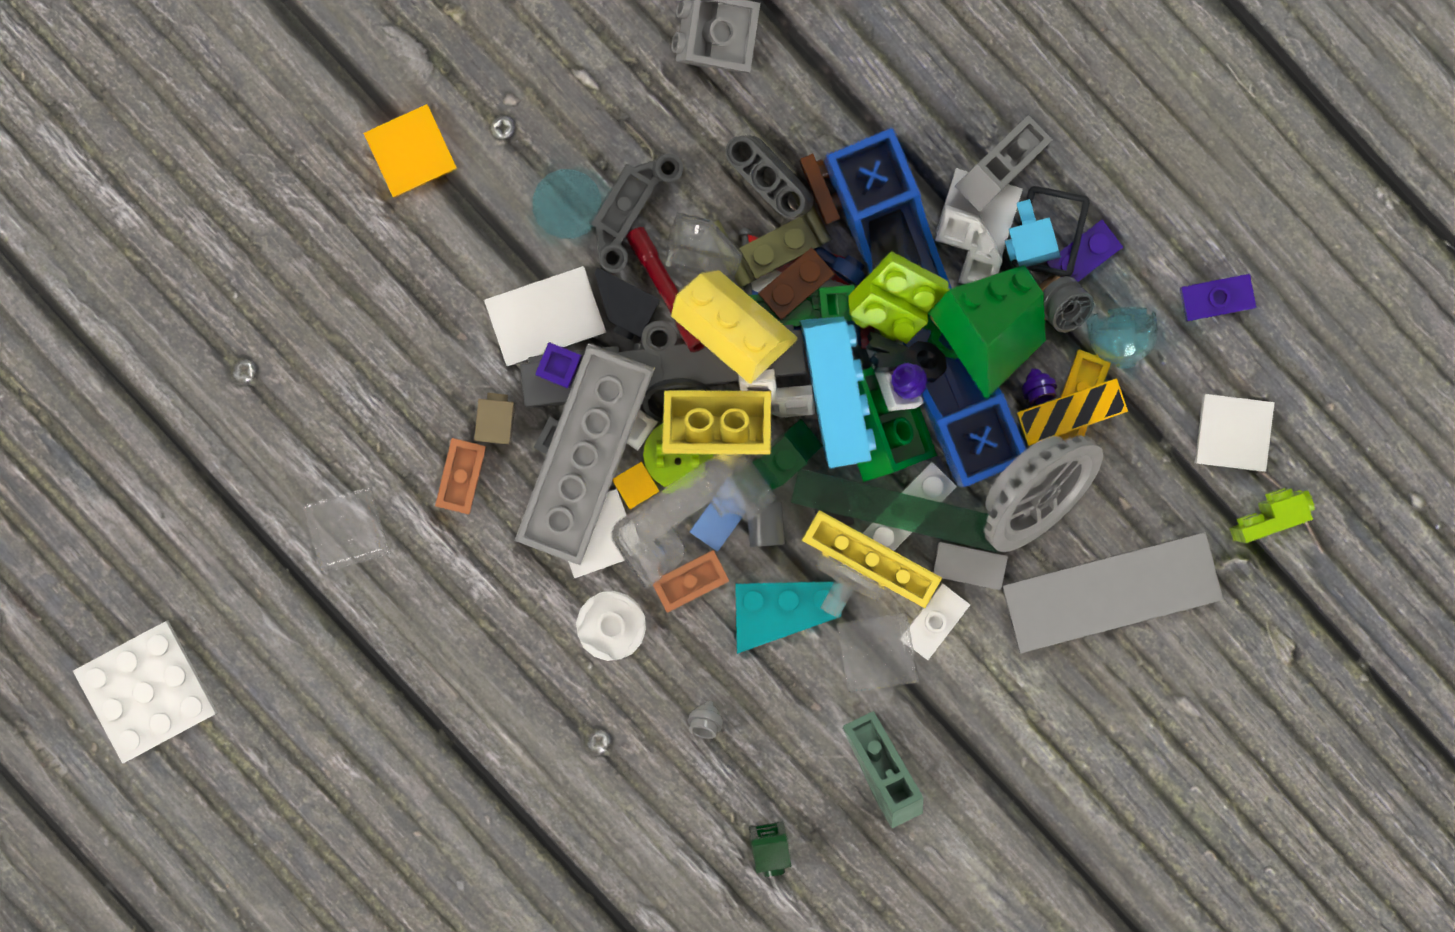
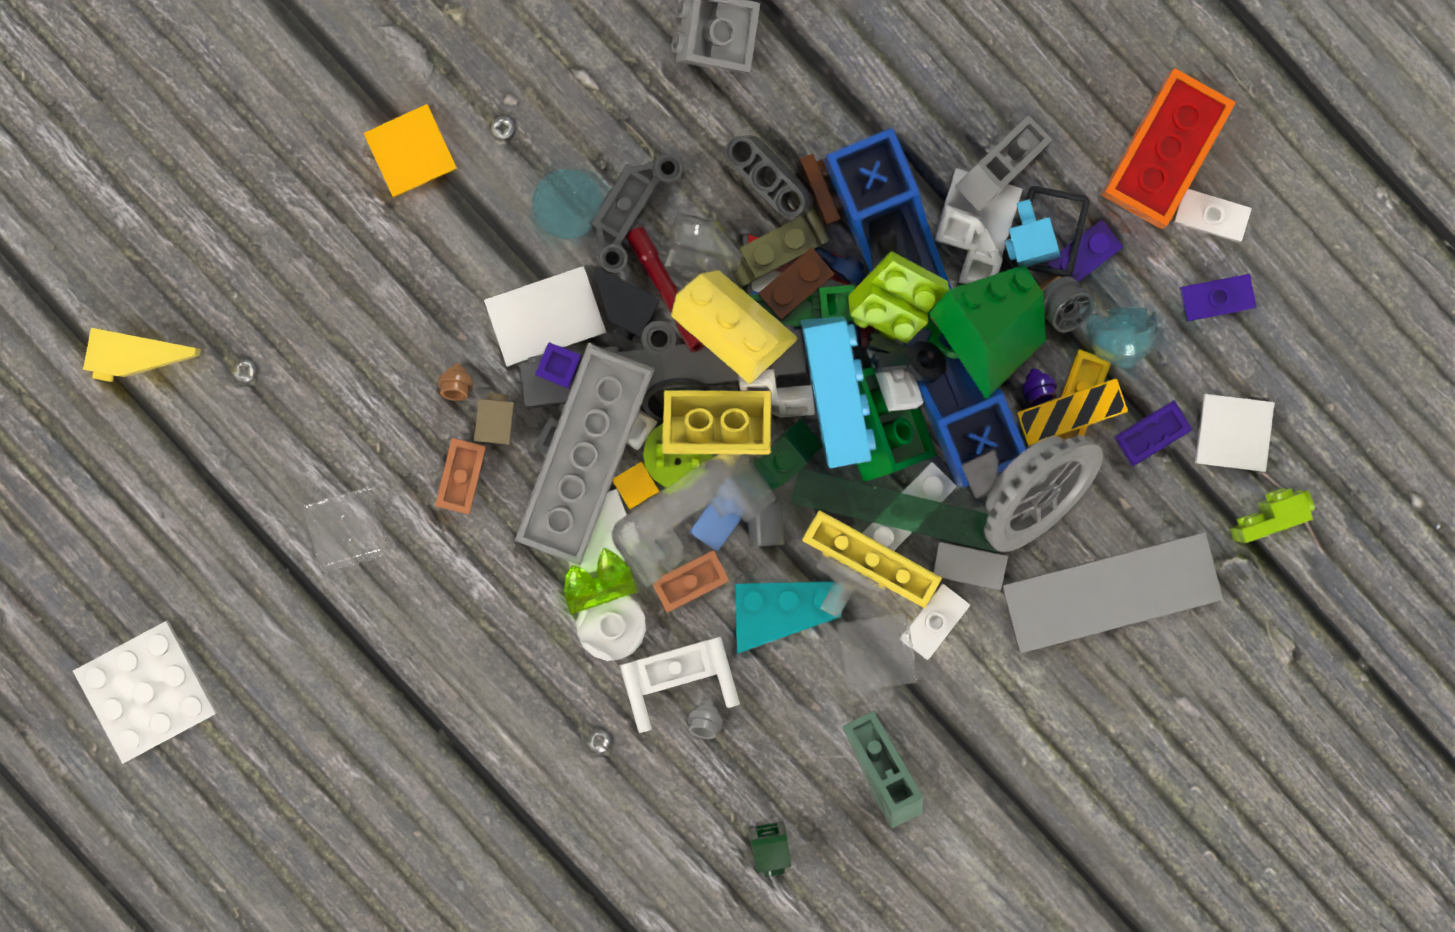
dark purple plate [891,363,927,399] -> none
none -> light yellow slope [83,328,201,382]
none -> medium nougat plate [438,363,473,401]
none -> clear neon green tile [563,548,637,615]
none -> white plate [620,636,740,733]
none -> flat silver tile [961,450,998,498]
none -> red brick [1100,68,1236,229]
none -> dark purple plate [1113,400,1192,467]
none -> white plate [1173,189,1252,242]

